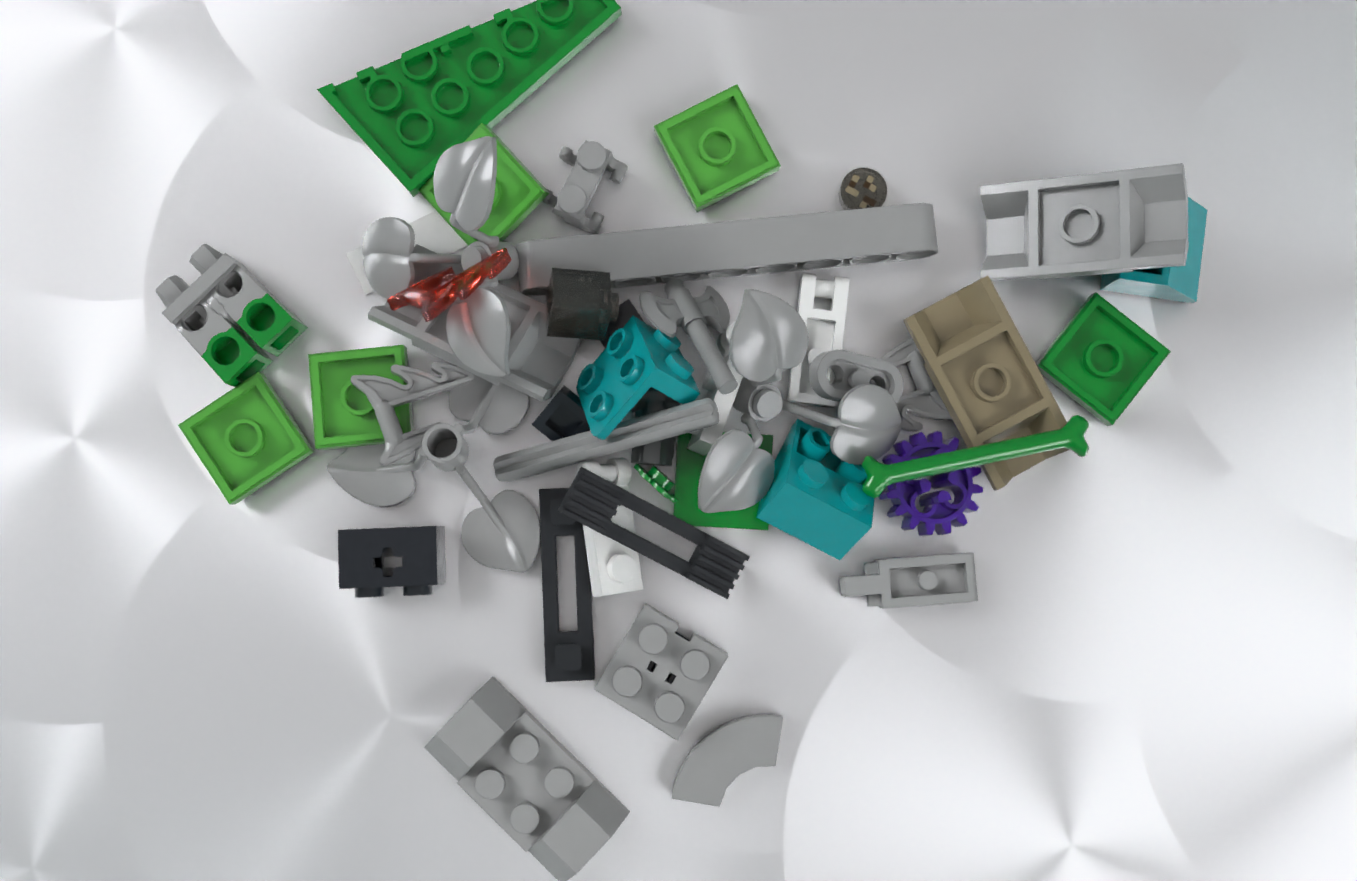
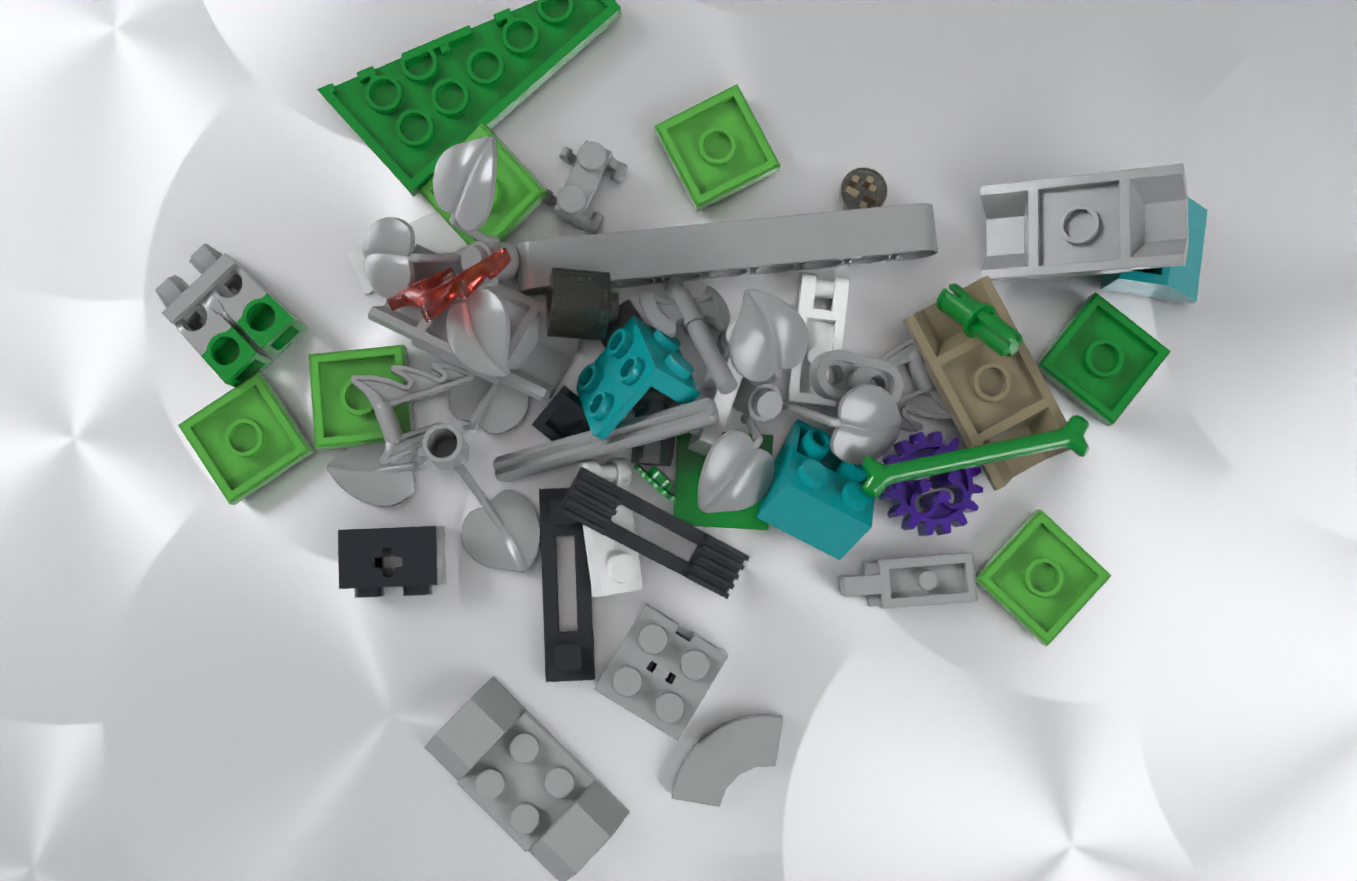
none -> green axle [936,283,1023,357]
none -> bright green plate [976,509,1112,646]

